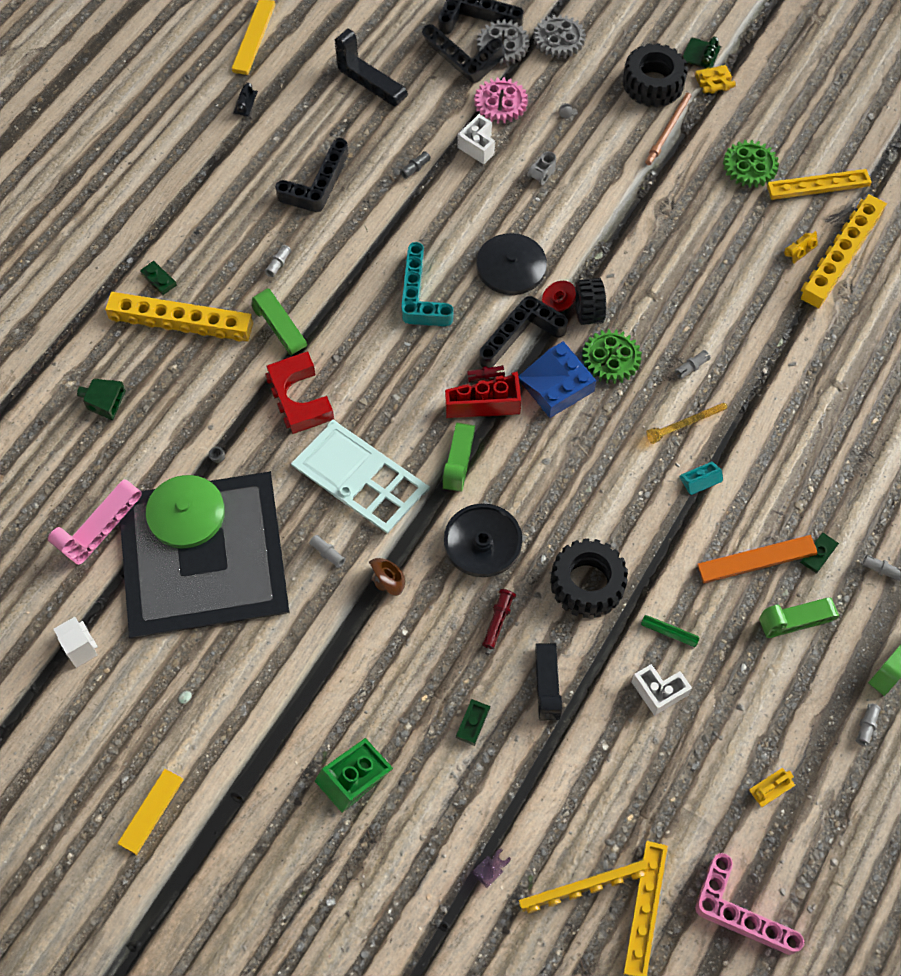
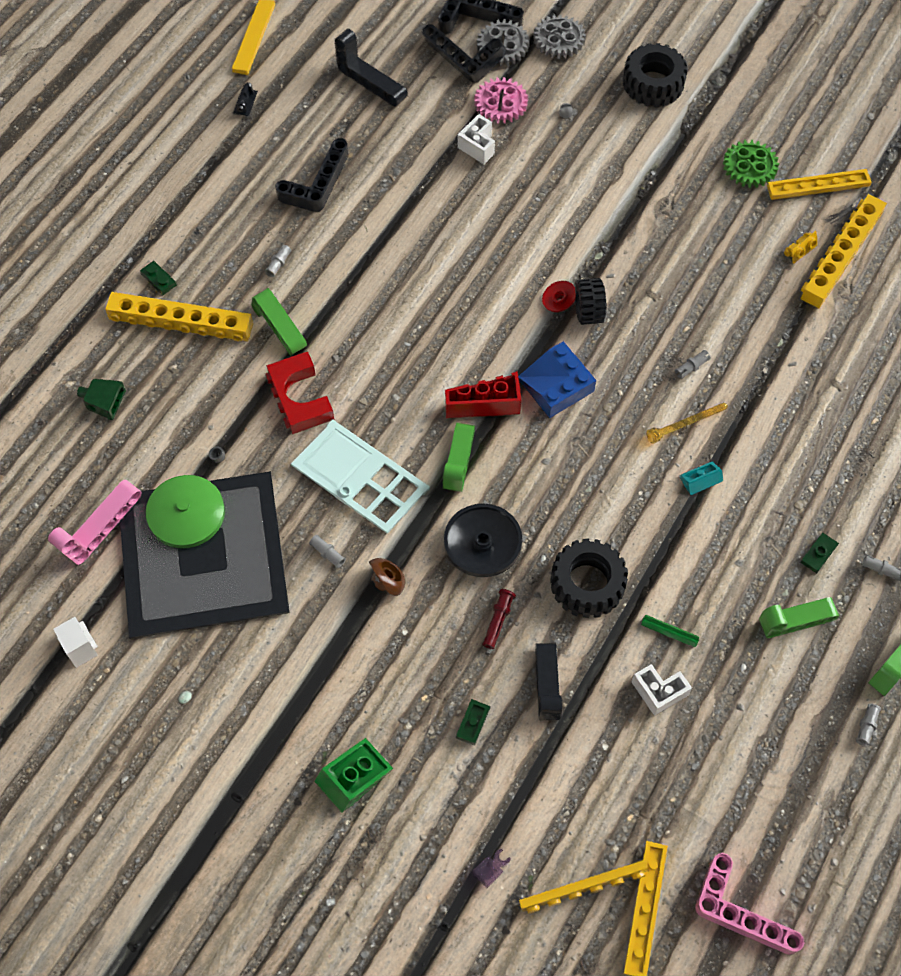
yellow tile [117,769,184,855] -> none
dark grey pin [400,151,431,179] -> none
teal beam [401,242,454,327] -> none
dark red pin [467,365,505,382] -> none
black dish [476,233,547,295] -> none
black beam [479,296,568,368] -> none
light grey piece [527,151,556,185] -> none
bright green gear [582,329,642,384] -> none
nougat bar [645,93,691,165] -> none
dark green hinge [683,37,722,69] -> none
yellow plate [695,65,736,94] -> none
orange tile [697,535,817,584] -> none
yellow hinge [749,767,795,808] -> none

